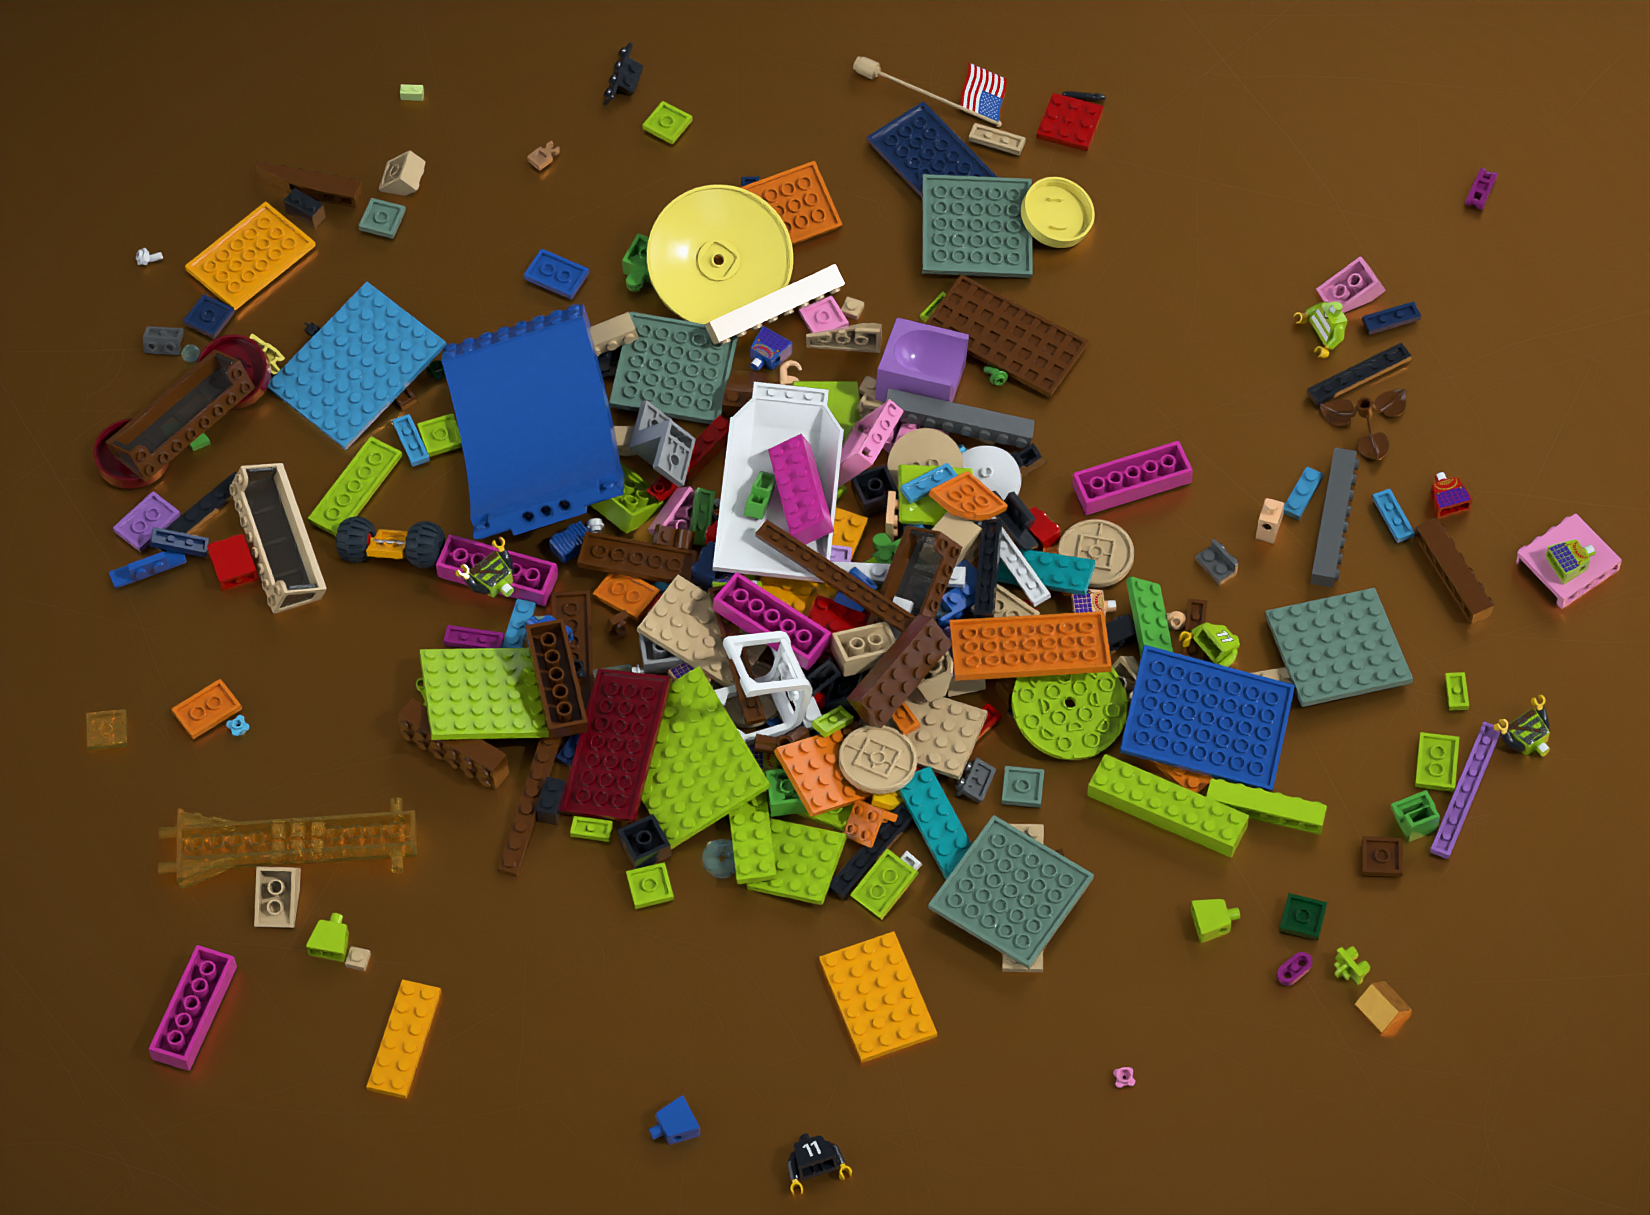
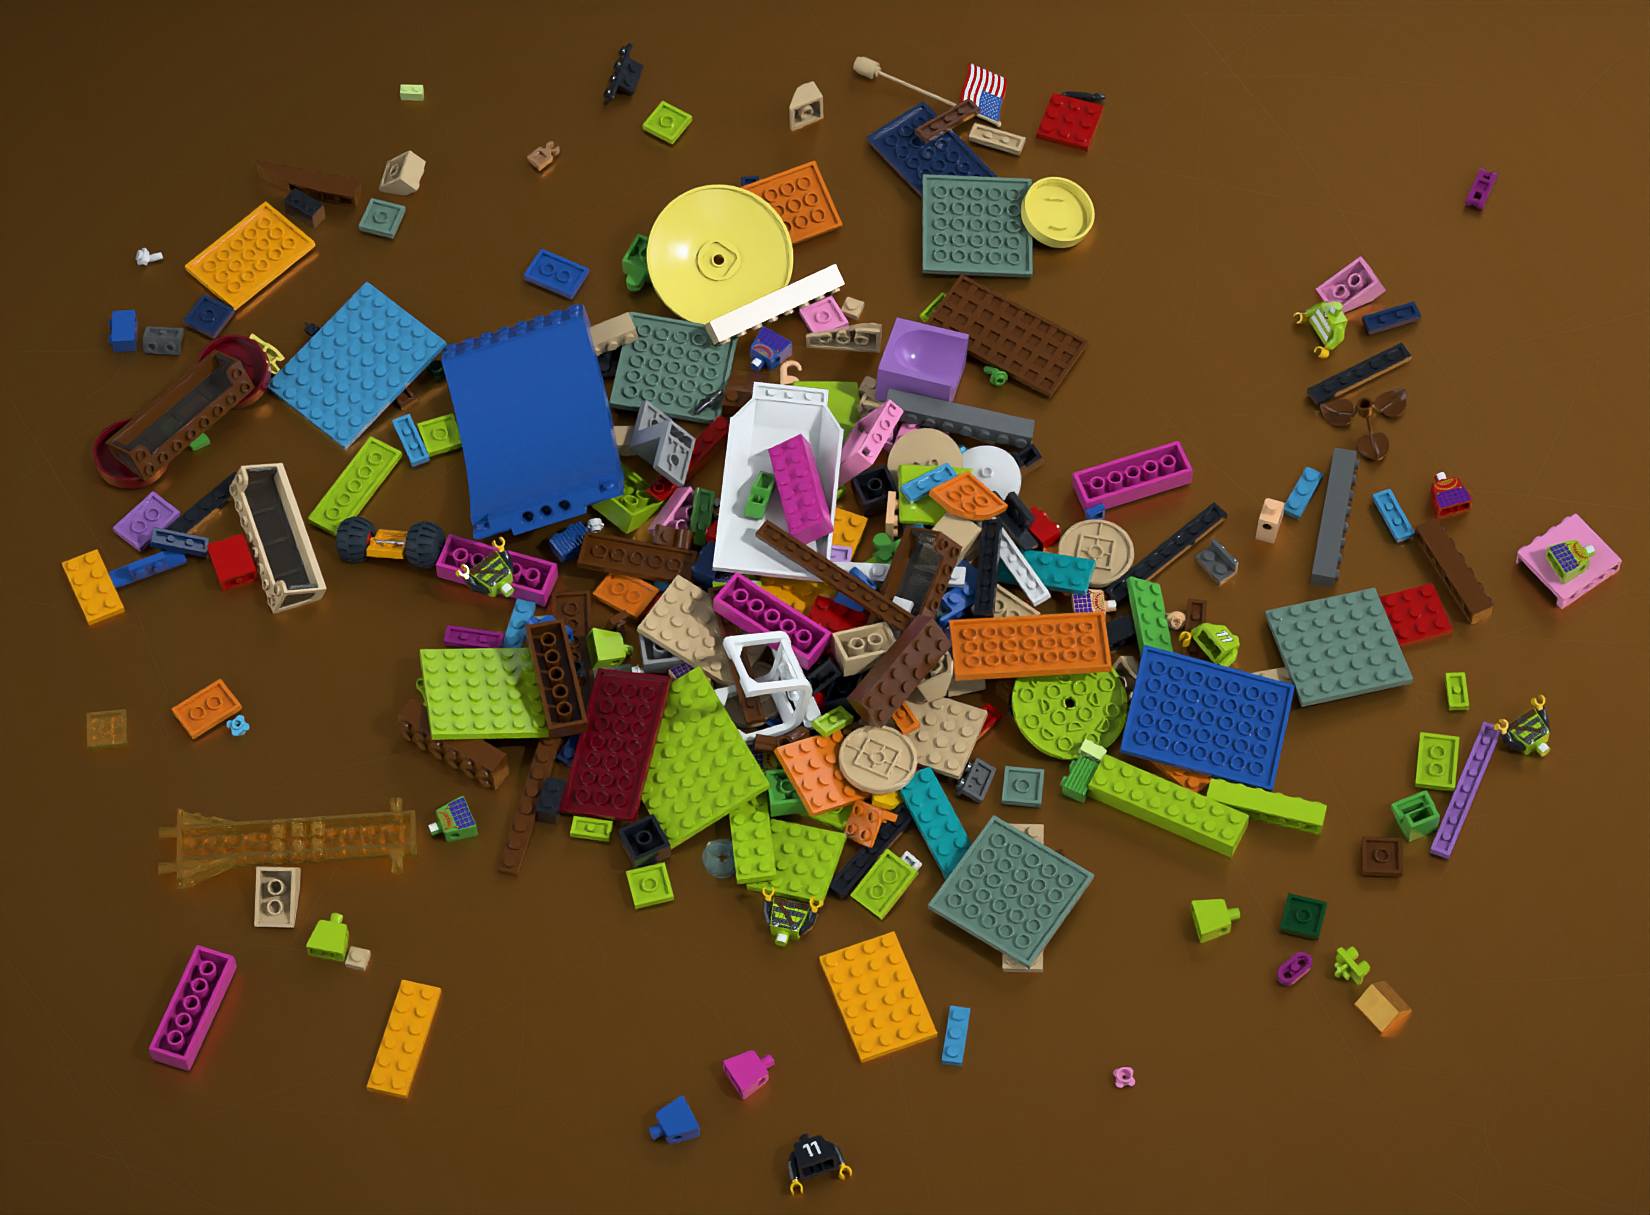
clear light blue plate [182,345,200,362] -> none
none -> light orange plate [62,549,125,626]
none -> blue brick [109,310,137,352]
none -> torso [428,796,478,842]
none -> lime torso [586,628,633,670]
none -> black piece [694,390,722,415]
none -> dark pink torso [723,1050,775,1100]
none -> torso [762,886,824,947]
none -> tan slope [789,81,823,131]
none -> reddish brown tile [914,98,981,144]
none -> dark azure plate [942,1006,970,1066]
none -> bright green brick [1060,755,1100,803]
none -> yellowish green piece [1078,739,1107,763]
none -> blue tile [1085,503,1105,520]
none -> black plate [1104,502,1227,606]
none -> red plate [1379,583,1453,648]

